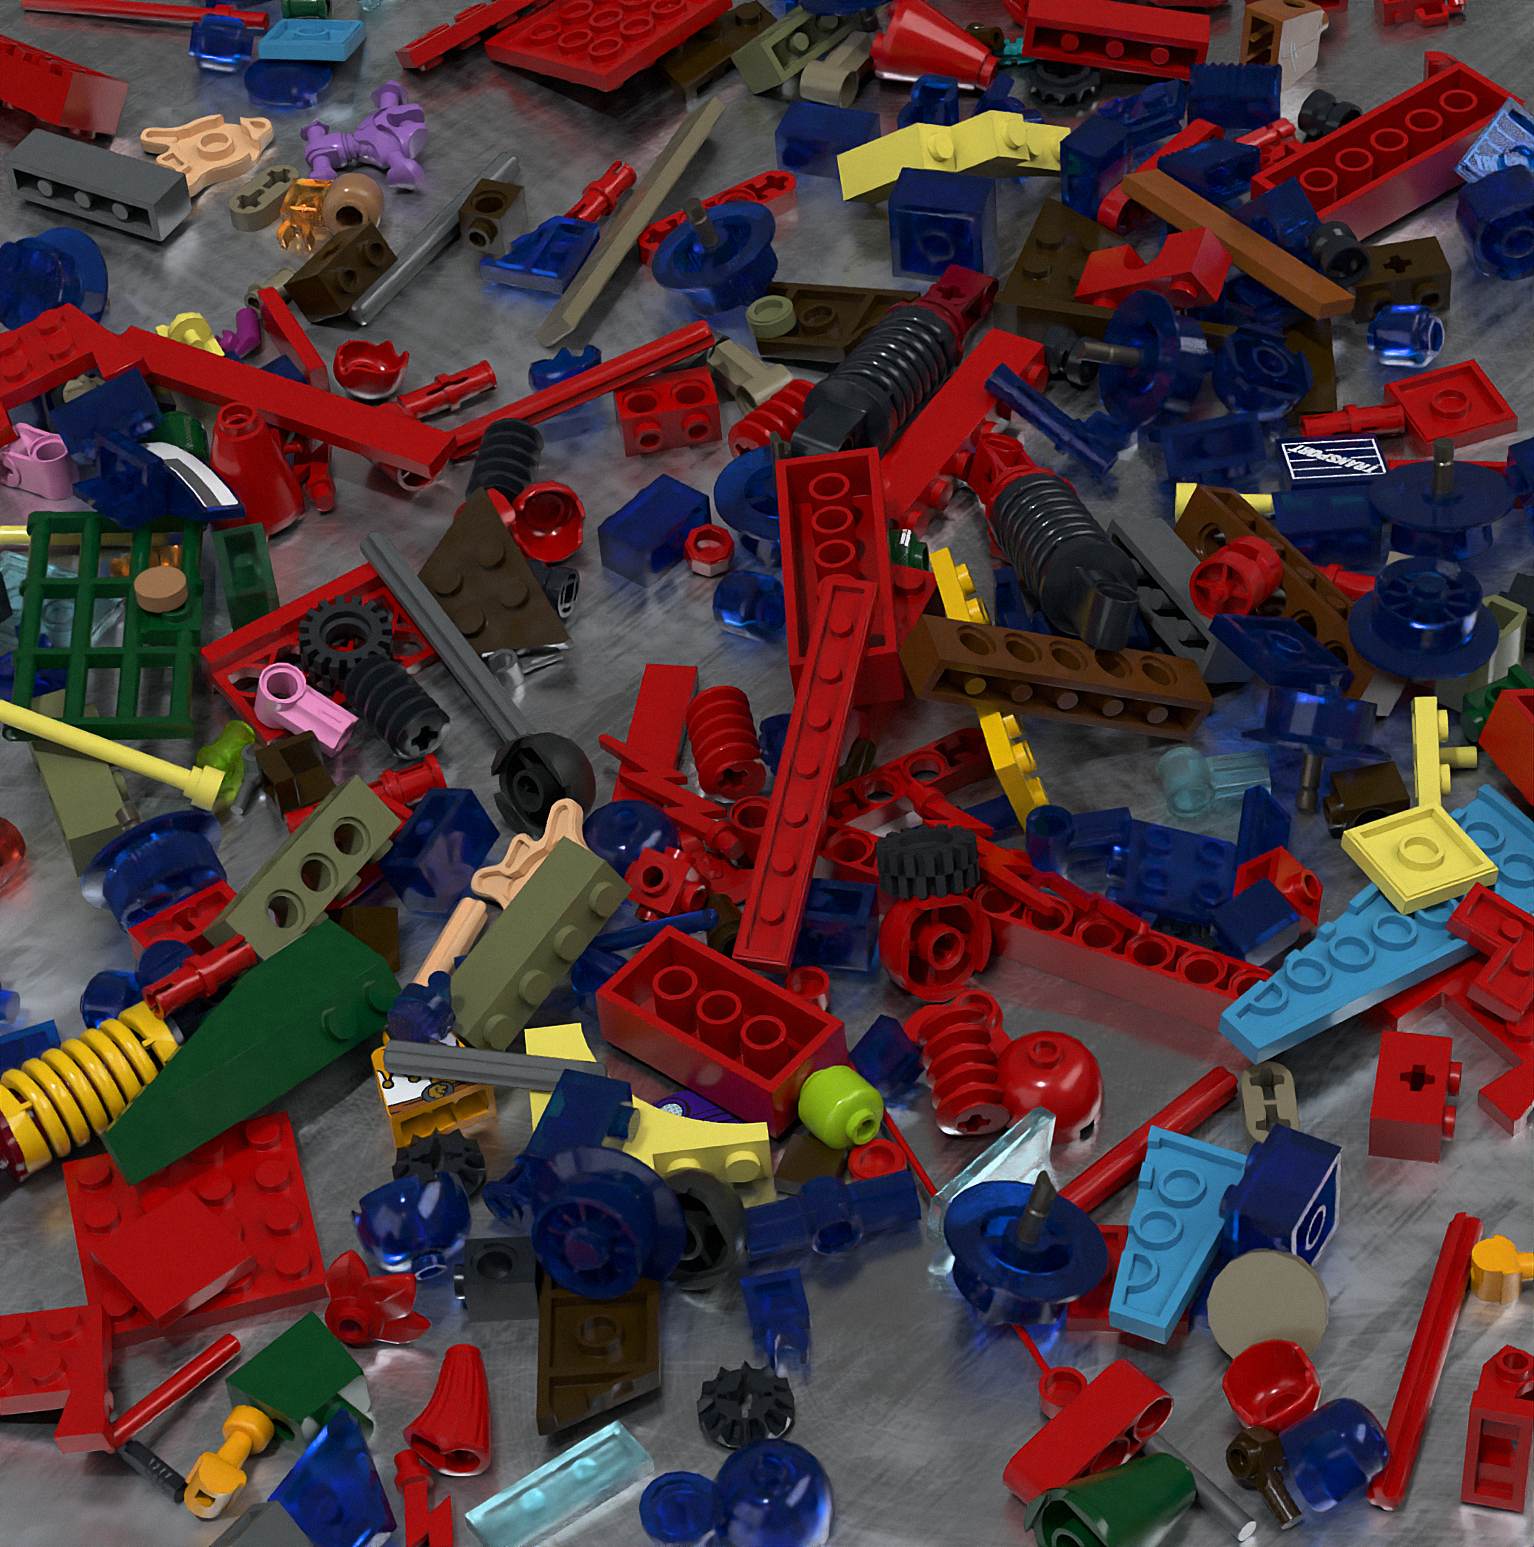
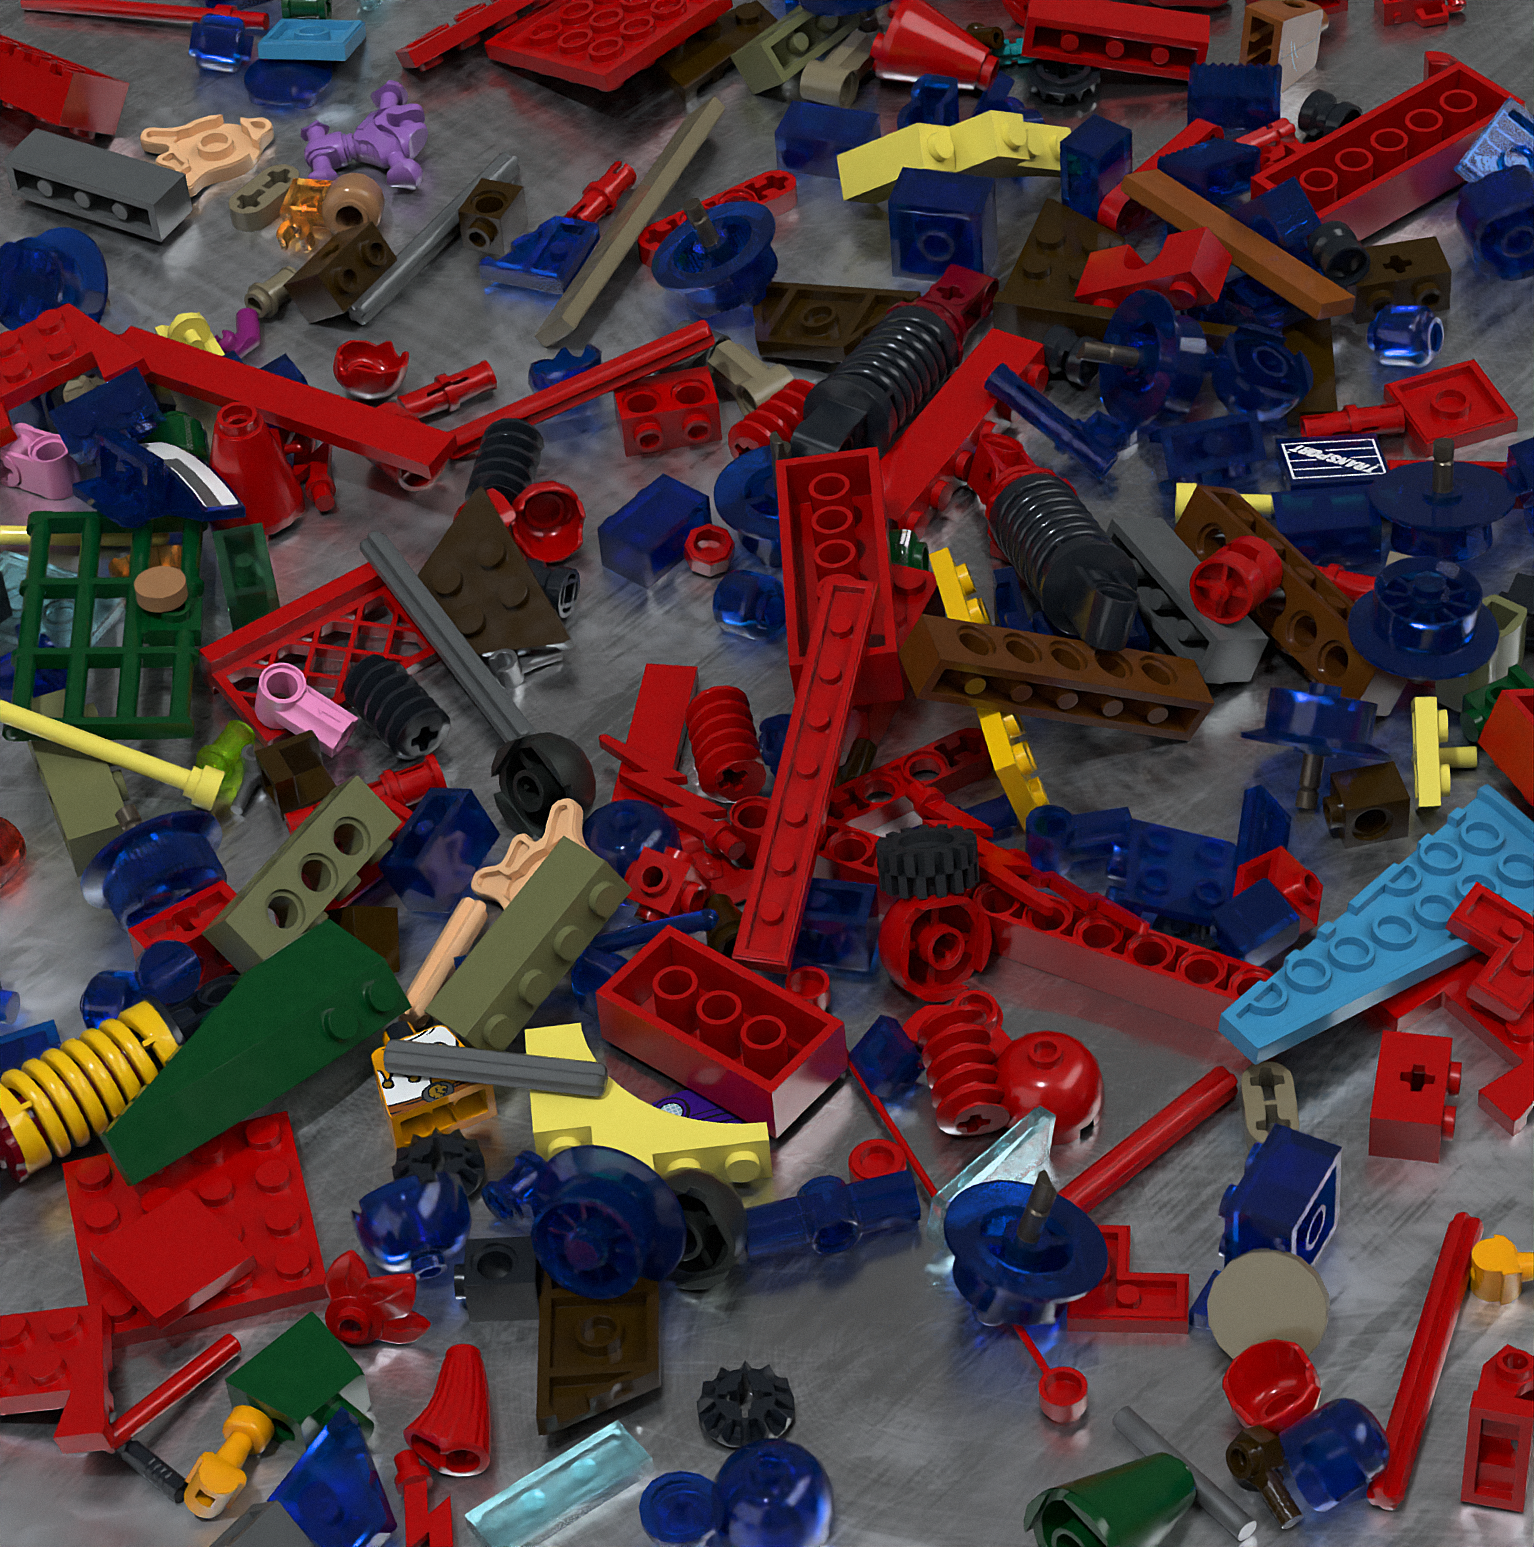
red pin [142,934,257,1020] -> none
red tile [257,286,331,393] -> none
black tyre [298,595,394,694] -> none
clear blue piece [387,971,457,1044] -> none
clear blue brick [523,1068,640,1207] -> none
clear blue plate [740,1268,811,1370] -> none
olive tile [746,295,796,339] -> none
dark brown tile [774,1134,848,1202] -> none
lime head [798,1065,884,1151] -> none
red beam [1002,1359,1174,1505] -> none
clear blue plate [1091,78,1188,162] -> none
dark azure wing [1109,1125,1260,1345] -> none
clear light blue piece [1157,747,1271,819] -> none
clear blue tile [1208,613,1355,691] -> none
light yellow tile [1341,800,1499,915] -> none

